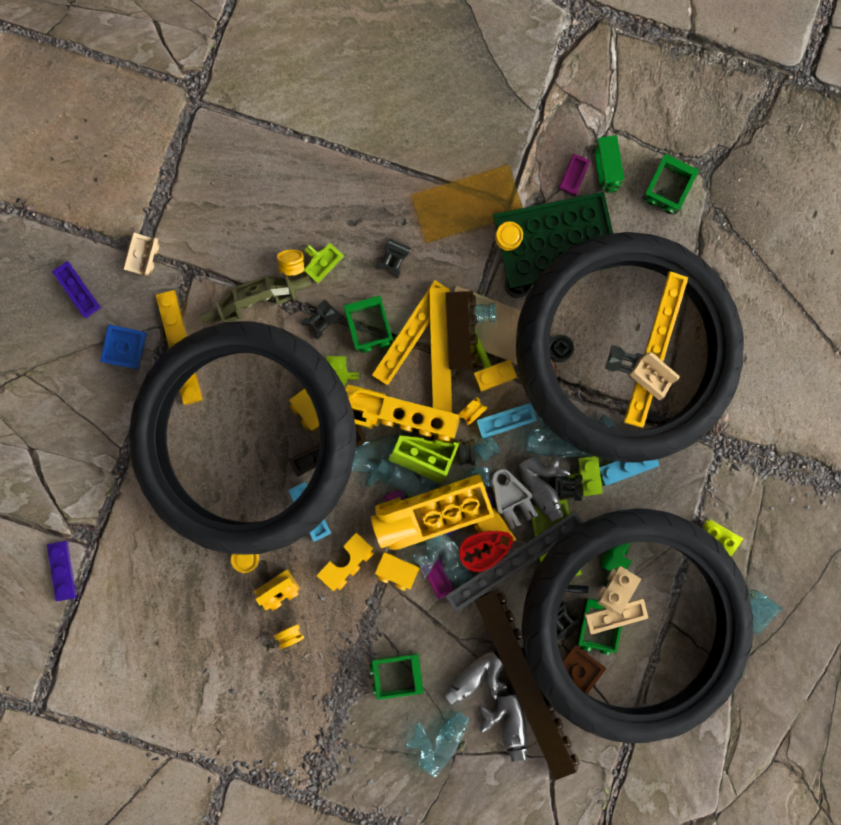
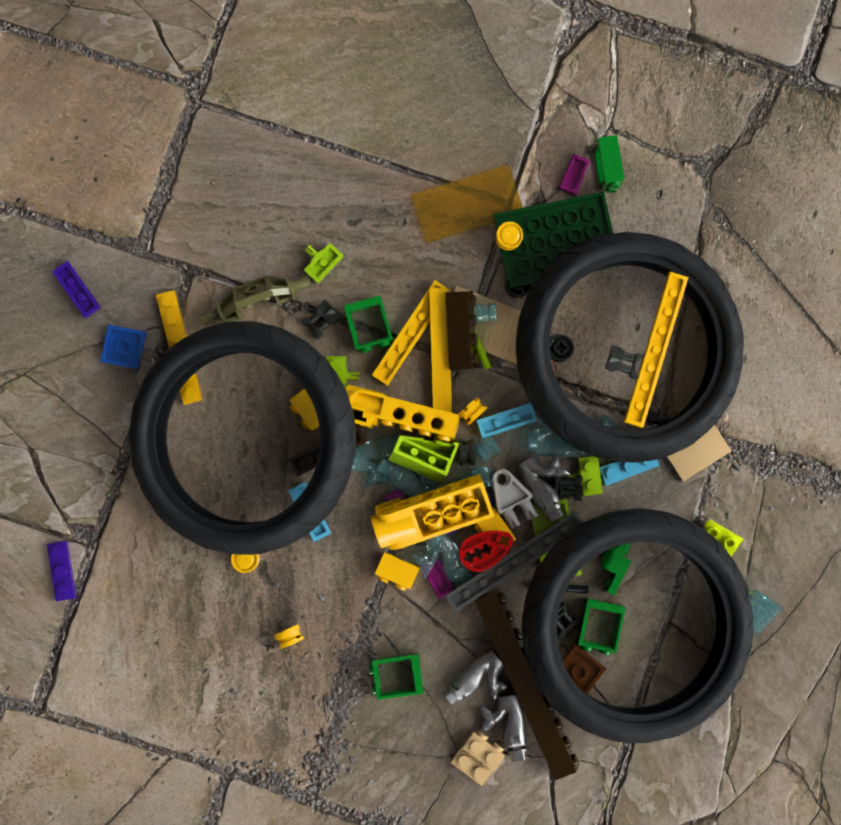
tan bracket [122,233,159,276] -> none
yellow brick [254,569,300,611] -> none
yellow wheel [277,249,305,276] -> none
yellow arch [317,532,374,591] -> none
pearl dark grey piece [376,239,411,278] -> none
clear light blue piece [407,711,470,777] -> none
yellow brick [473,359,517,393] -> none
tan plate [584,598,648,635] -> none
tan brick [597,566,641,615] -> none
tan bracket [630,352,679,400] -> none
green window [642,154,699,215] -> none
none -> tan plate [450,730,505,786]
none -> tan tile [667,425,731,482]

